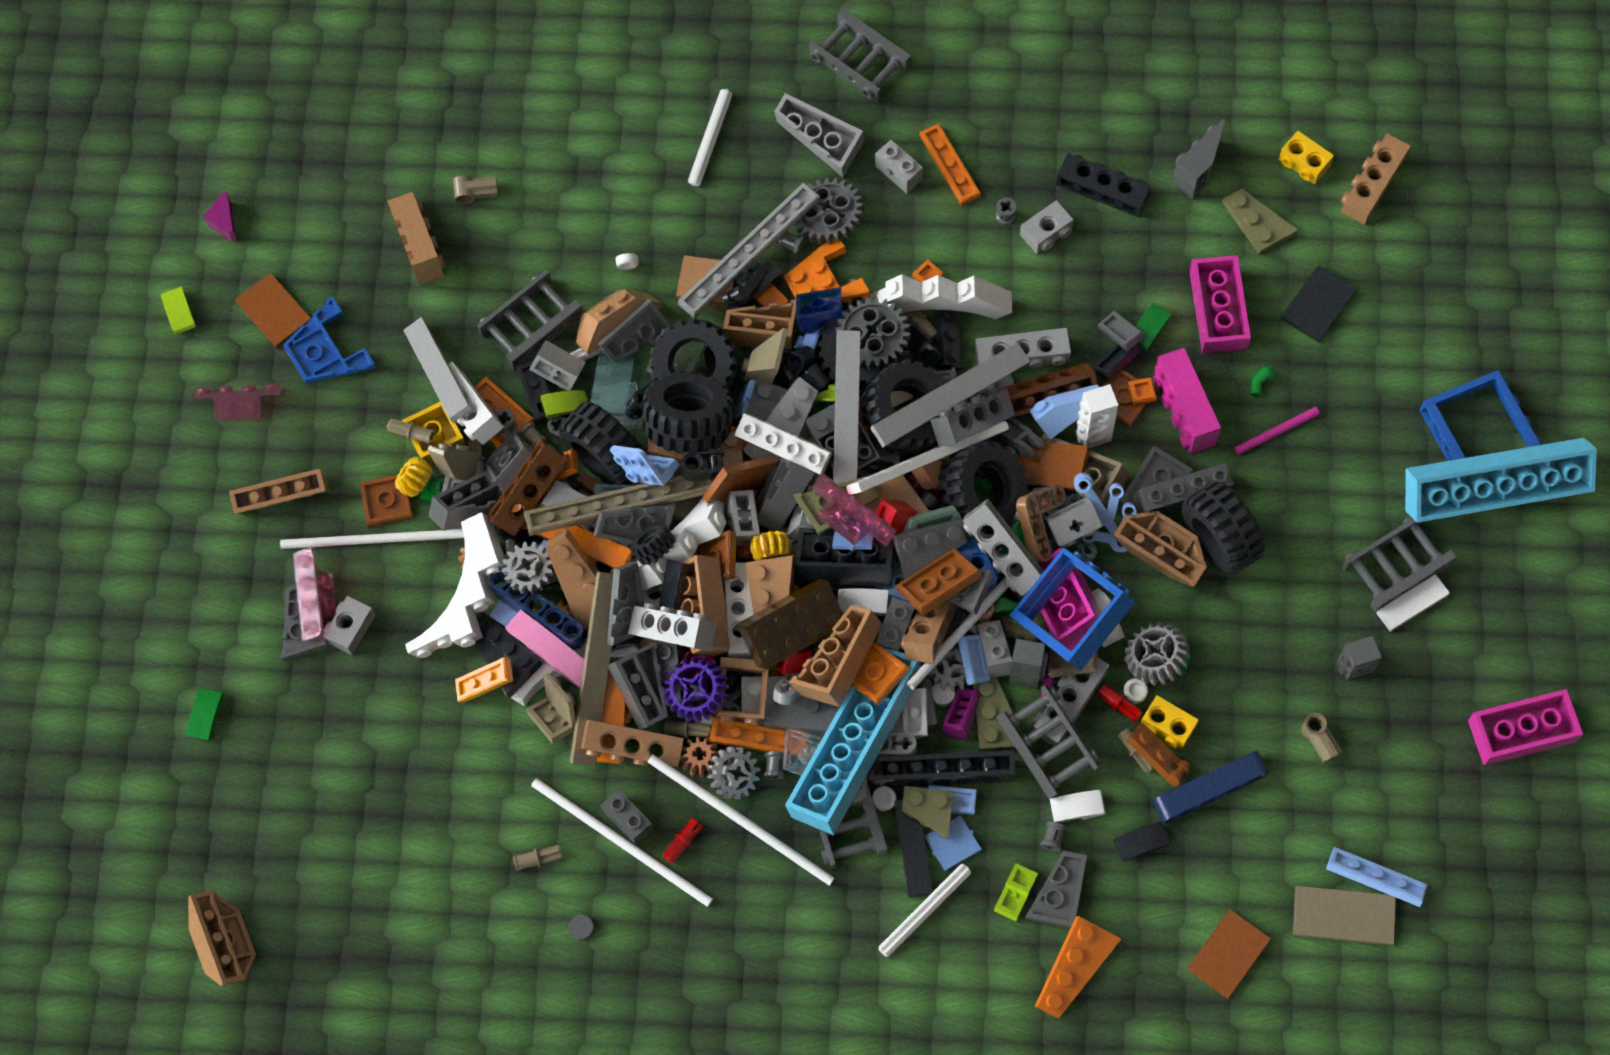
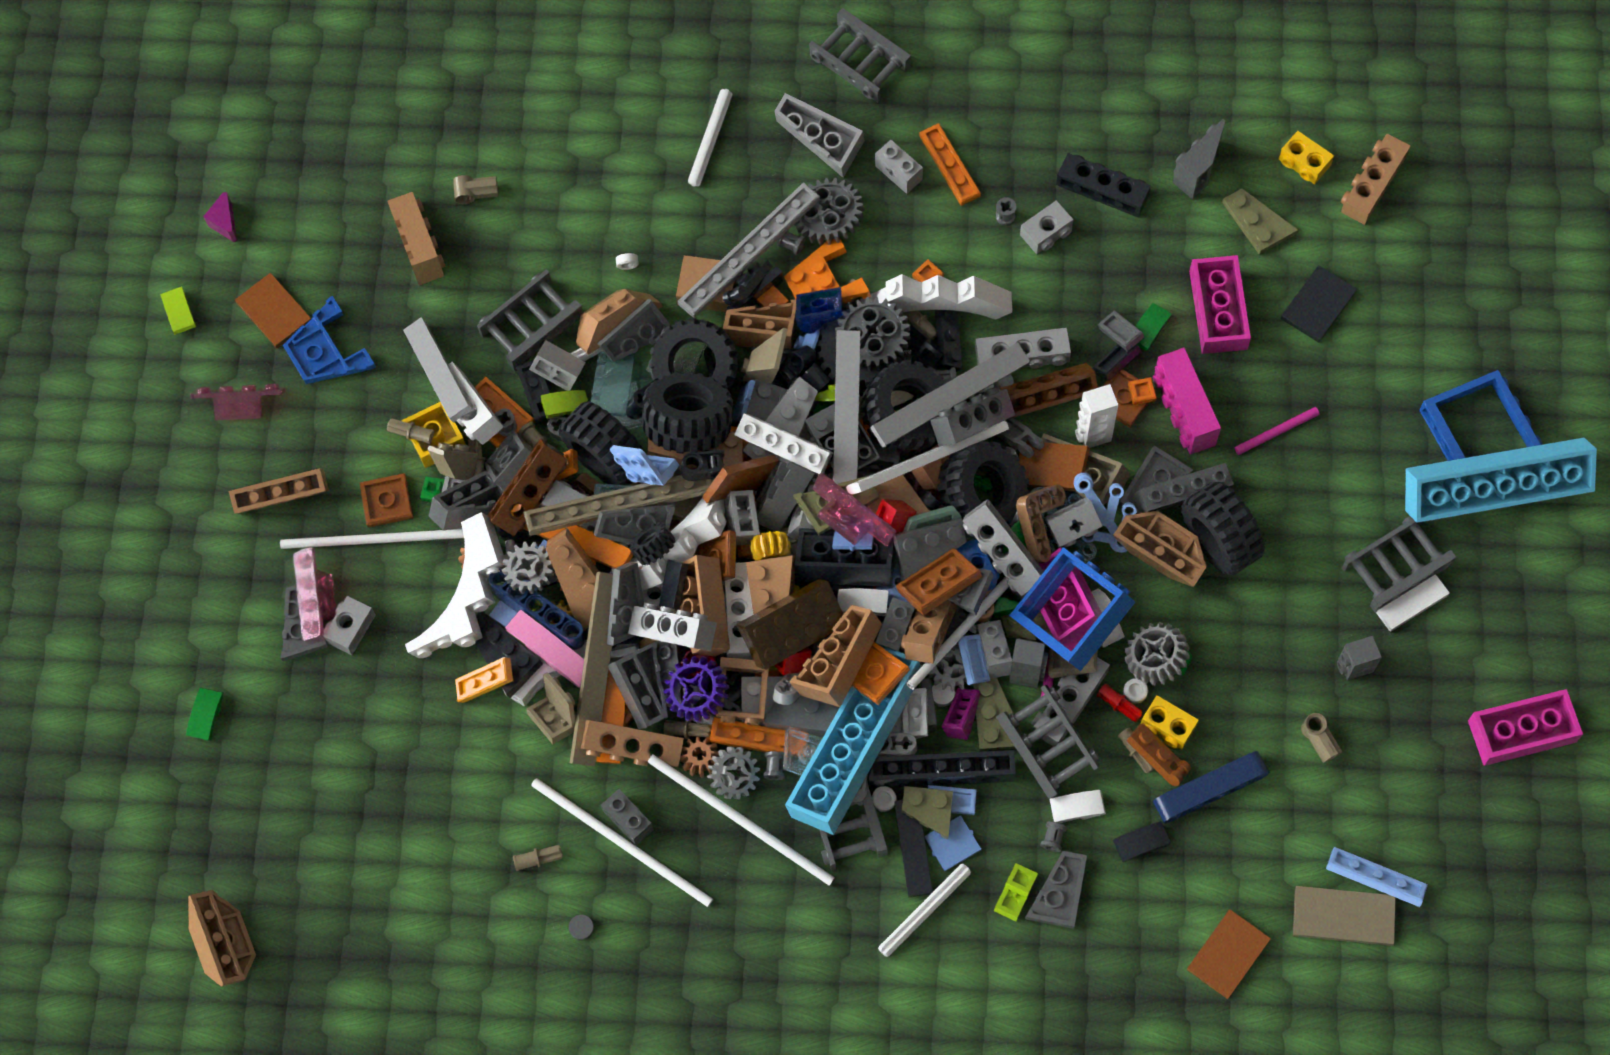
yellow gear [395,456,432,497] -> none
red axle [663,818,703,863] -> none
light blue slope [1029,384,1099,439] -> none
orange wing [1035,916,1121,1018] -> none
green arm [1250,366,1276,397] -> none

